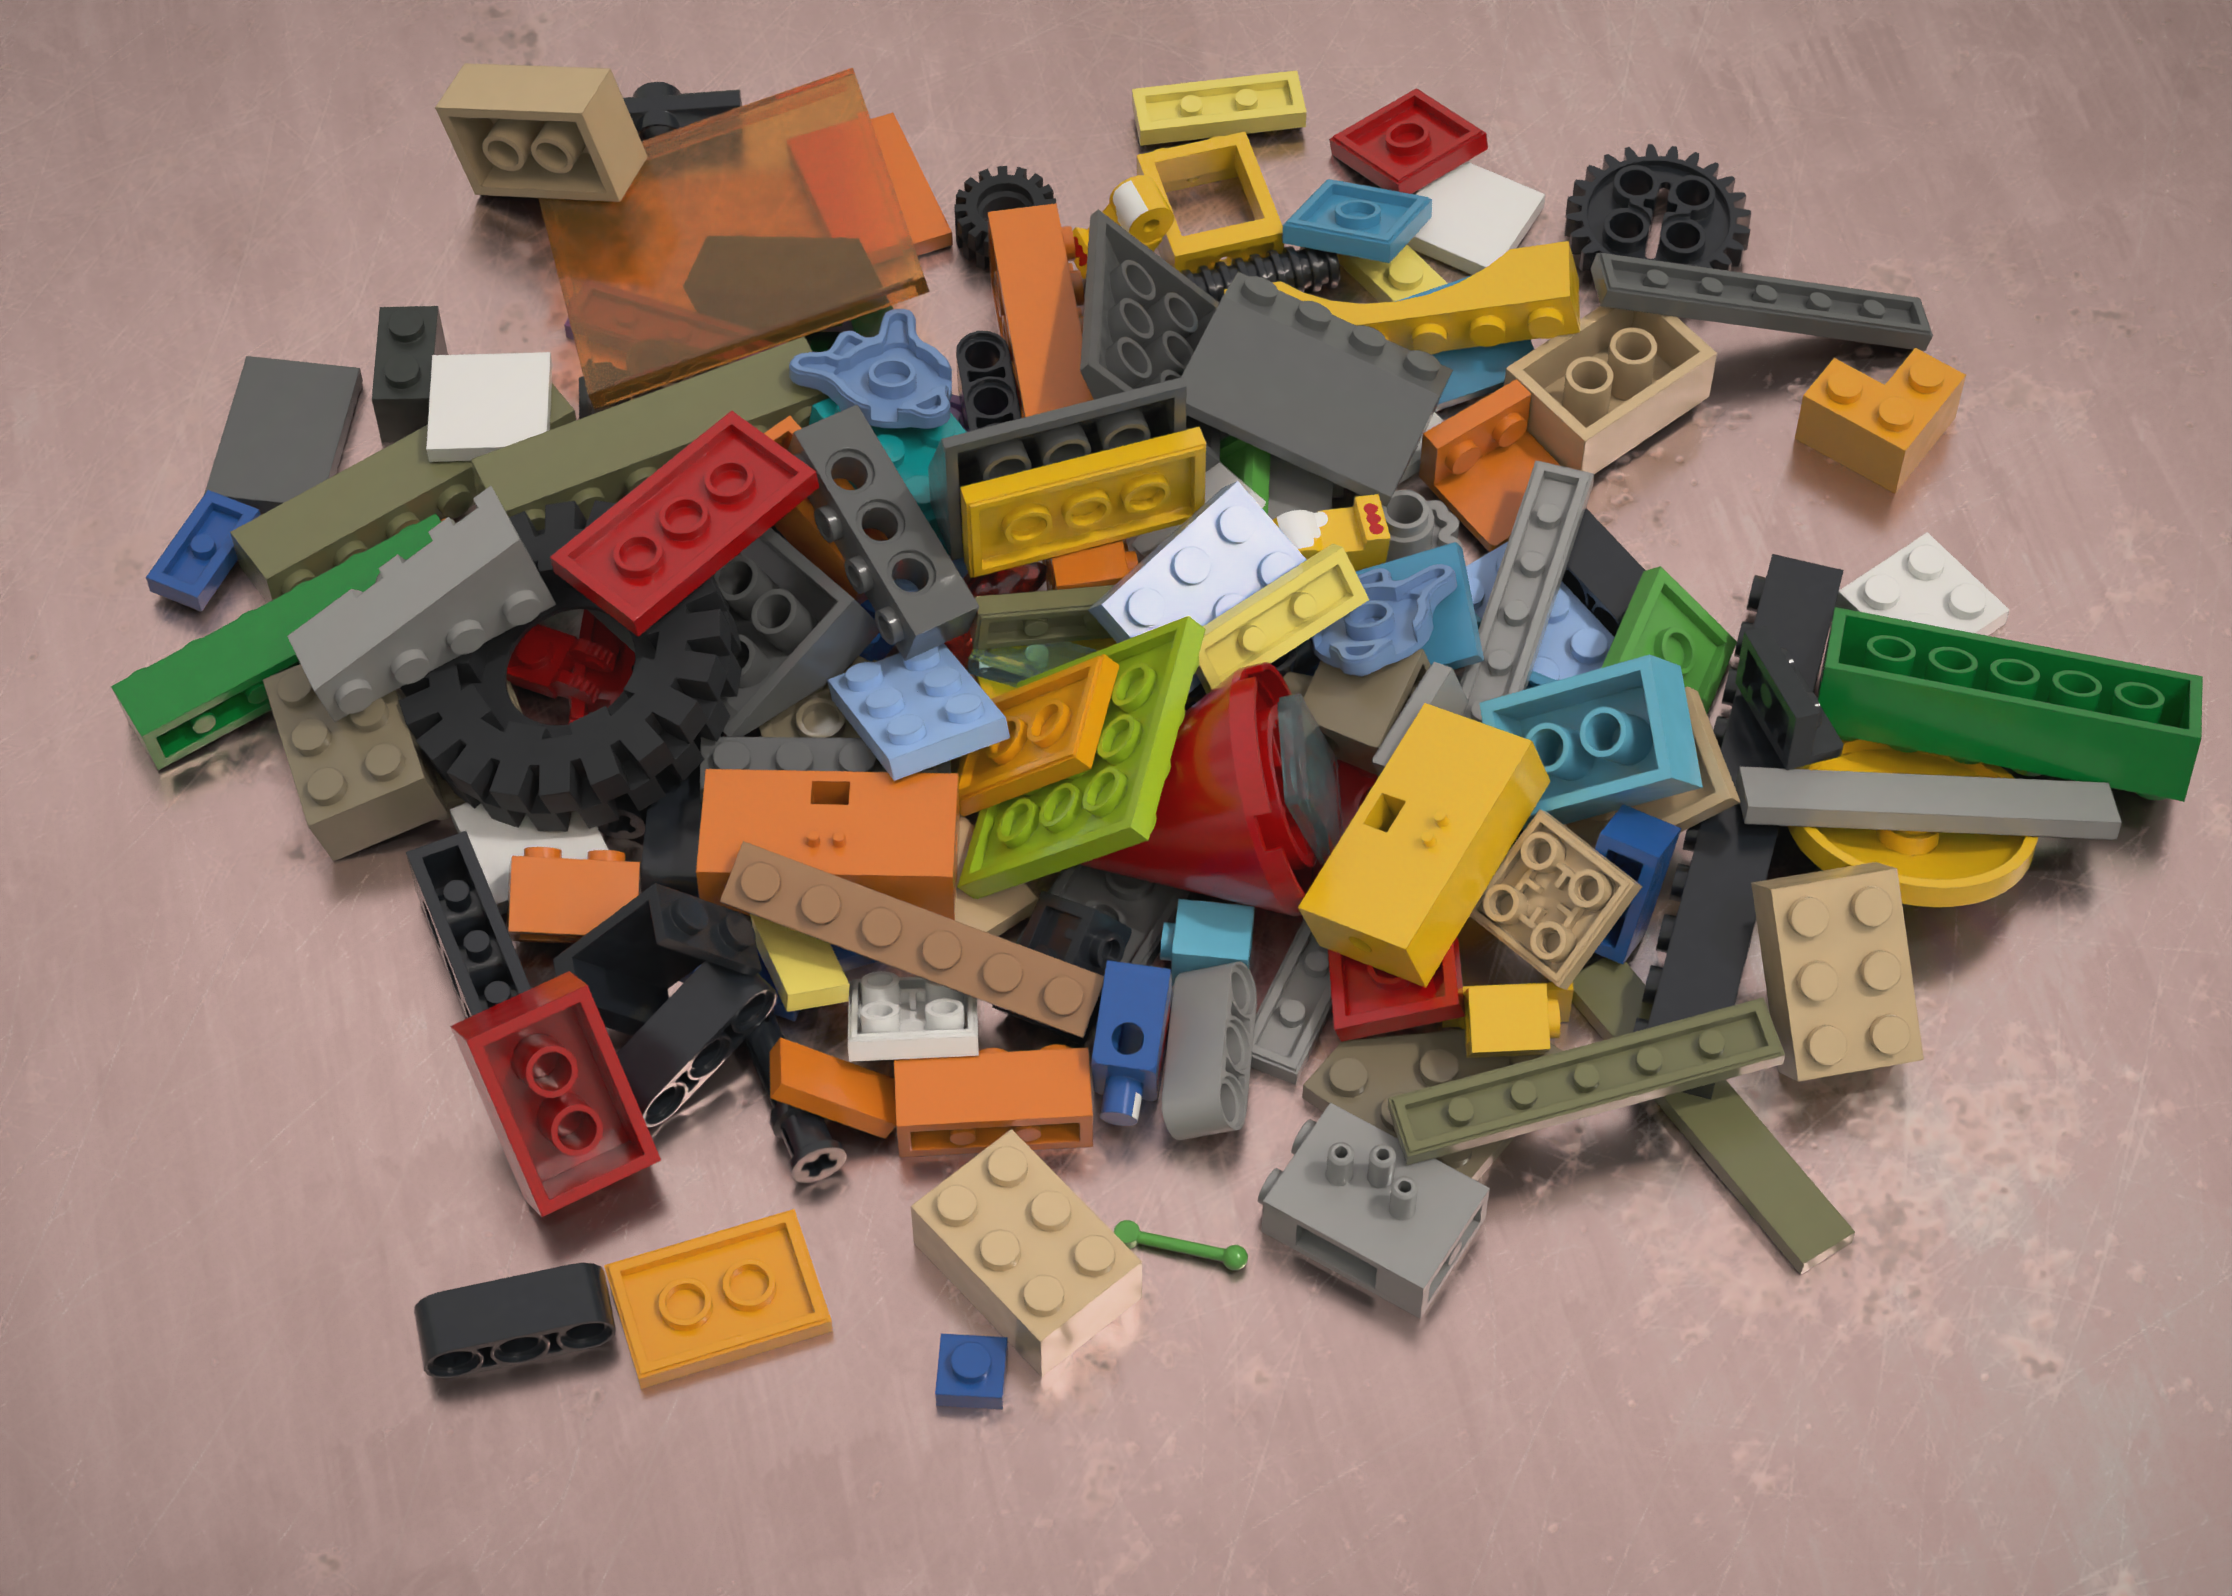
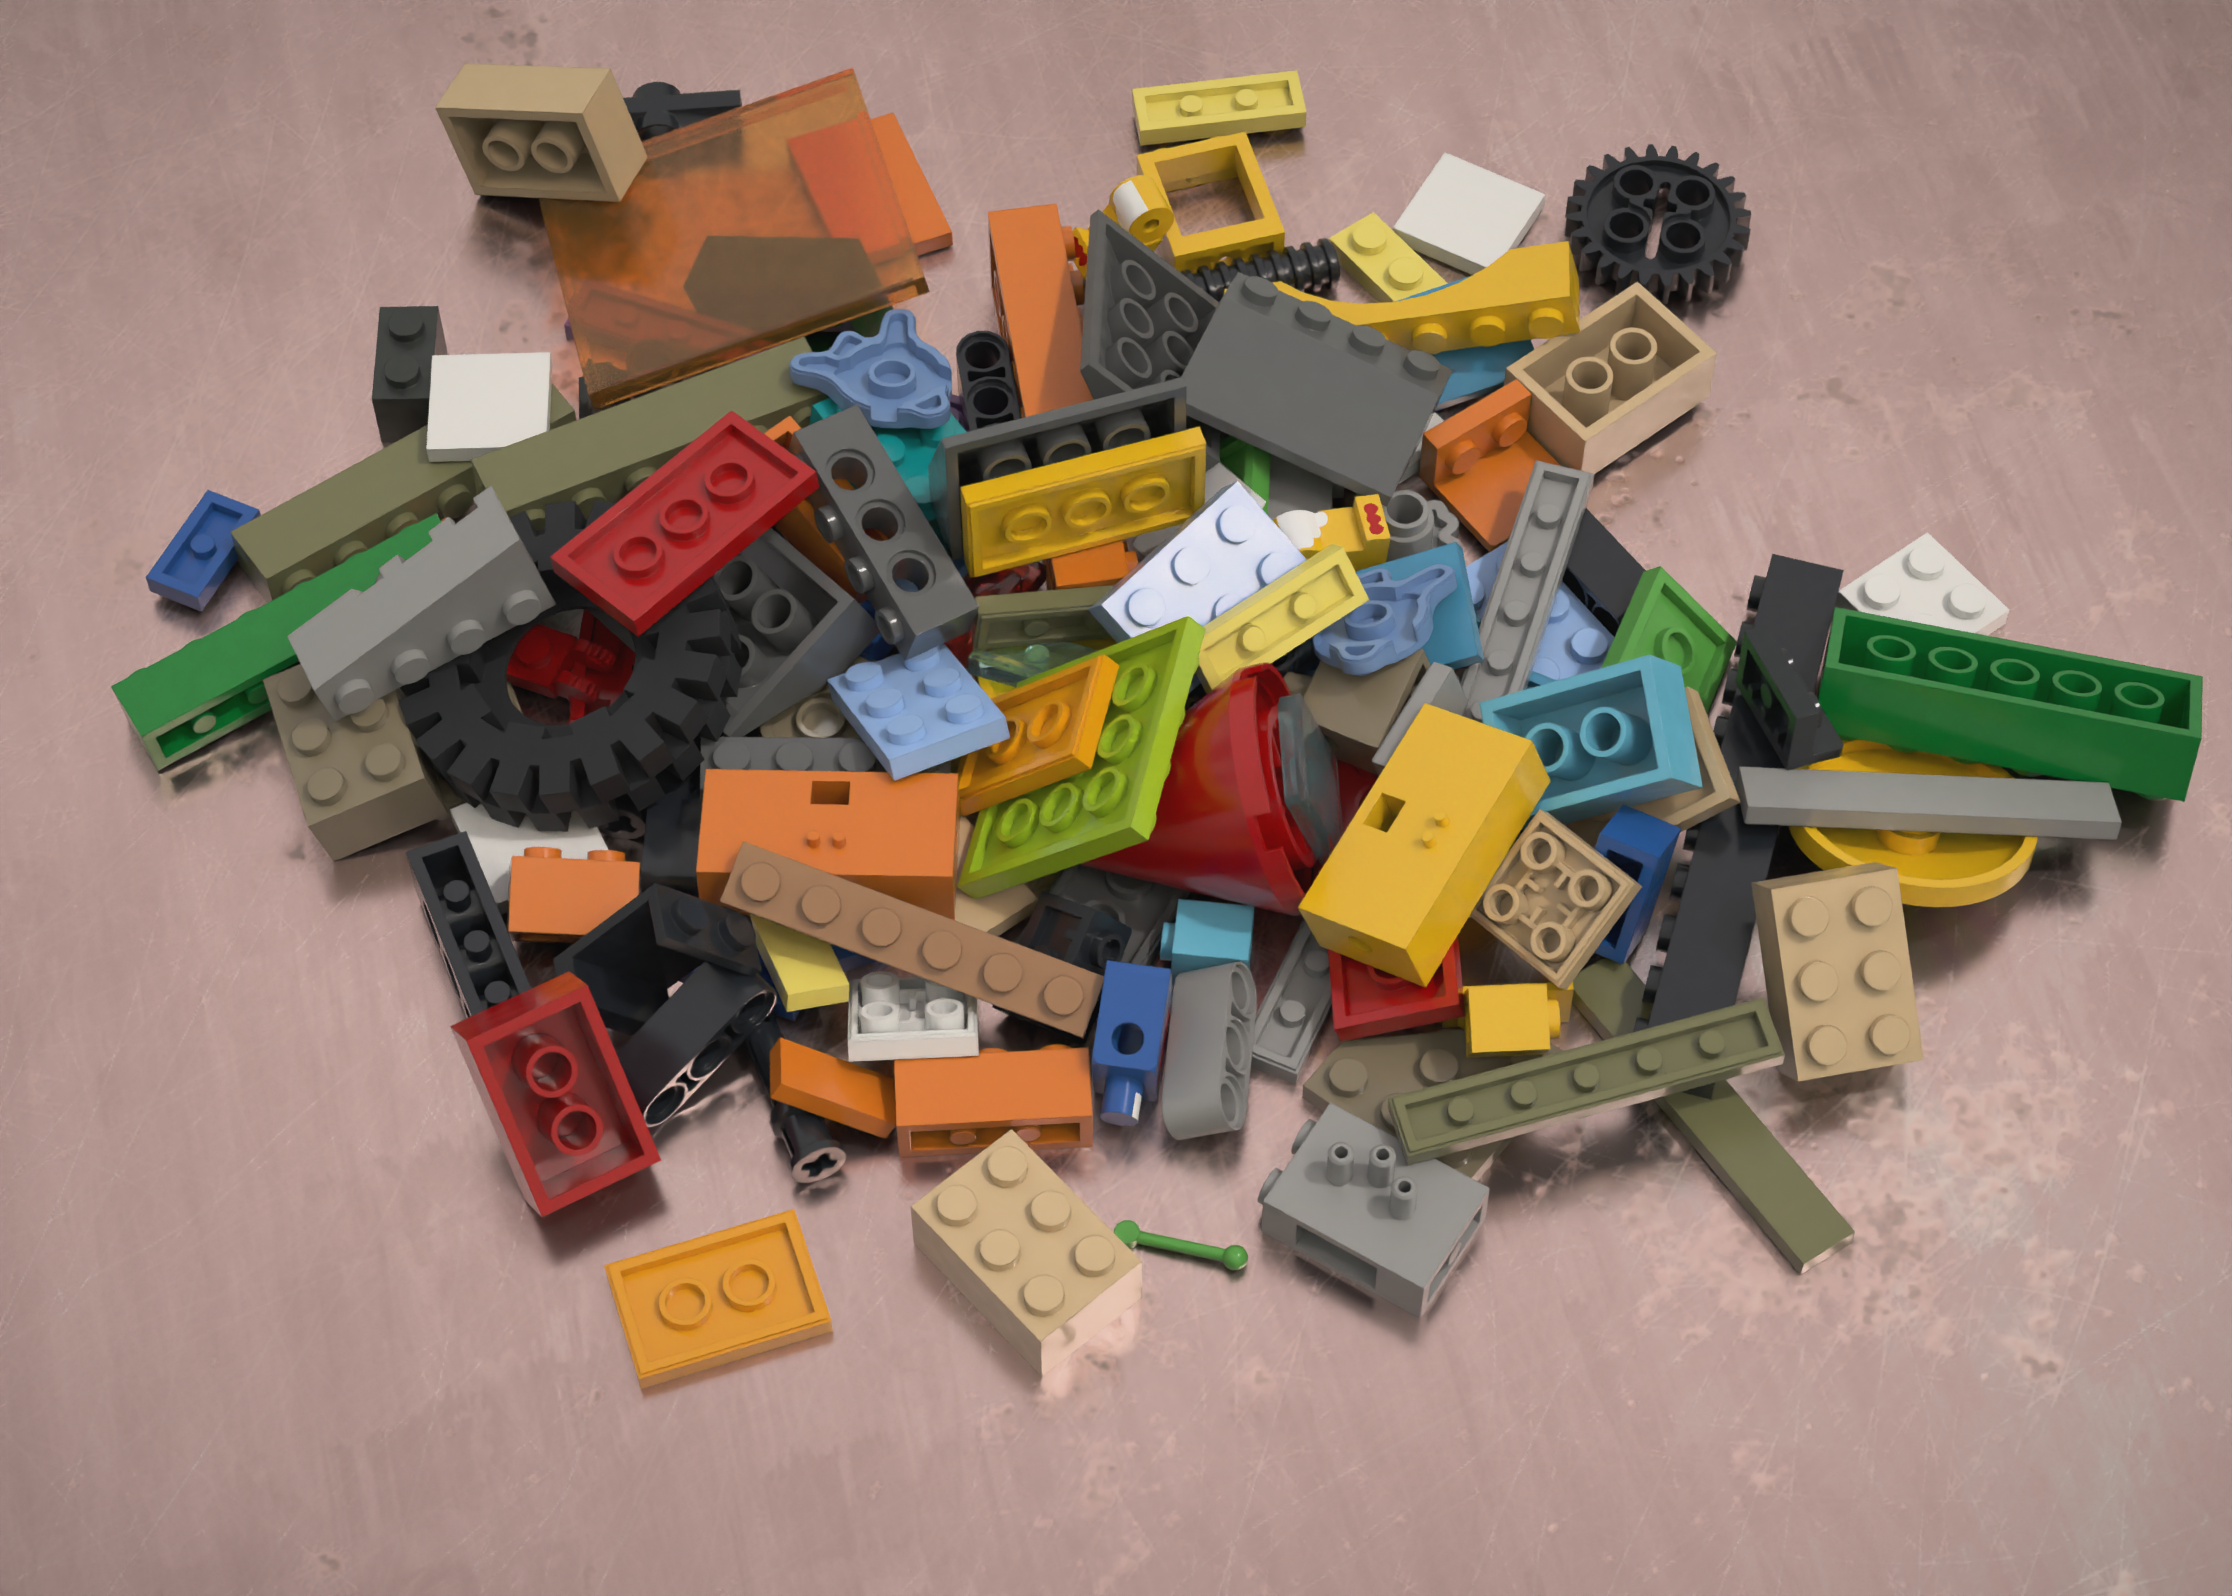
dark grey tile [204,356,363,513] -> none
black beam [414,1262,616,1379] -> none
blue plate [935,1334,1008,1410] -> none
black tyre [954,166,1056,270] -> none
dark azure tile [1283,179,1432,263] -> none
red tile [1329,88,1488,194] -> none
dark grey tile [1590,253,1933,351] -> none
light orange brick [1795,348,1966,494] -> none

